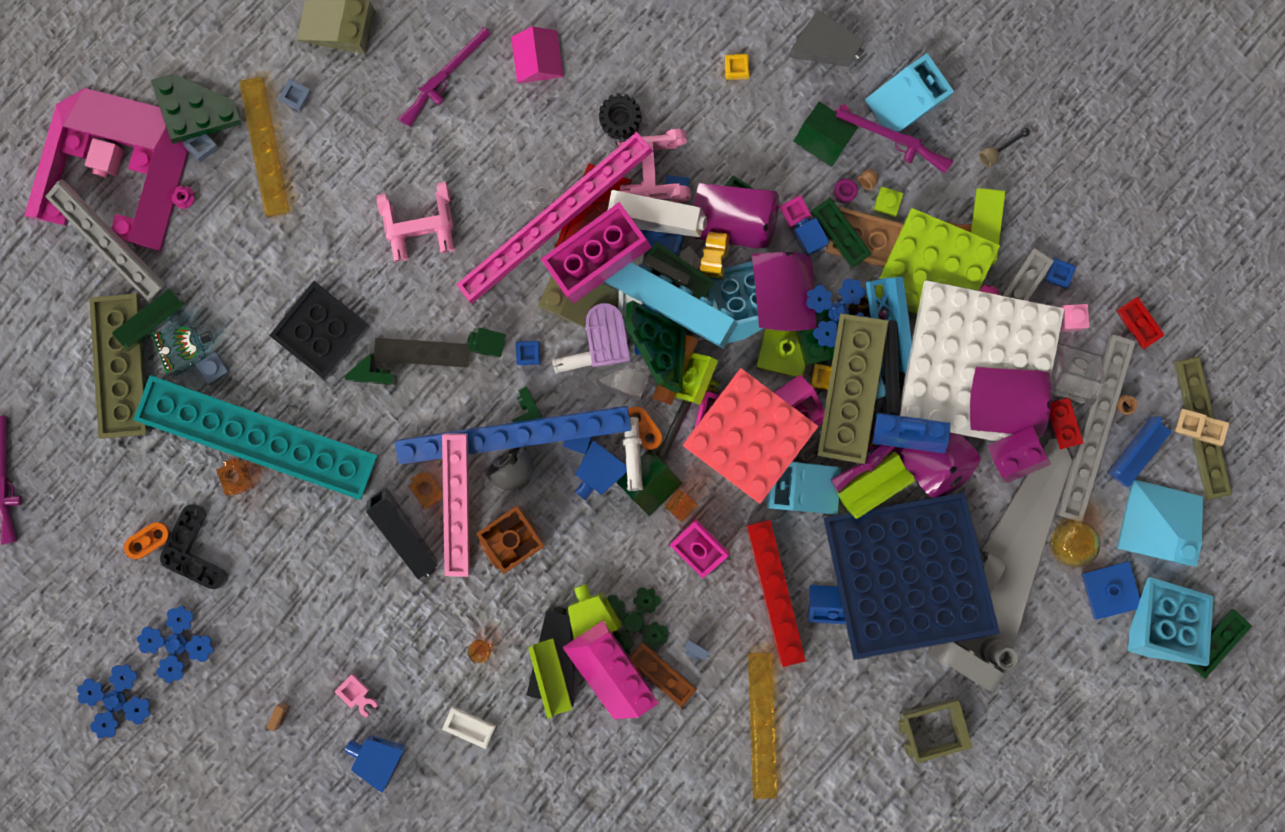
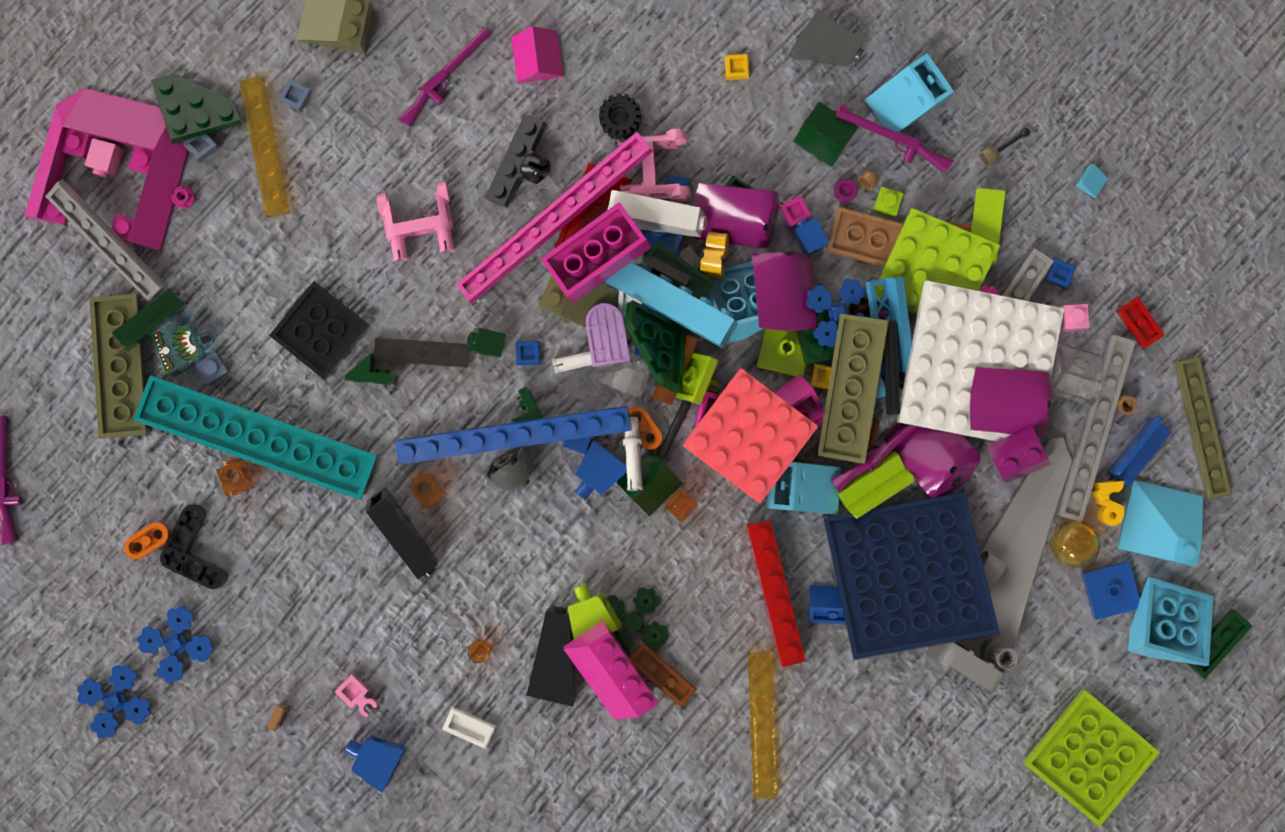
bright pink plate [442,433,470,577] -> none
dark orange brick [476,505,548,574] -> none
lime panel [528,638,573,719] -> none
dark pink slope [670,519,731,578] -> none
sand blue plate [683,638,710,661] -> none
dark green tile [810,197,872,269] -> none
blue piece [872,413,951,454] -> none
olive window [897,697,973,763] -> none
red hinge [1049,397,1084,450] -> none
tan slope [1175,409,1229,447] -> none
none -> black plate [485,114,551,208]
none -> lime plate [1022,689,1160,827]
none -> medium azure slope [1075,163,1108,198]
none -> yellow leg [1091,481,1125,526]

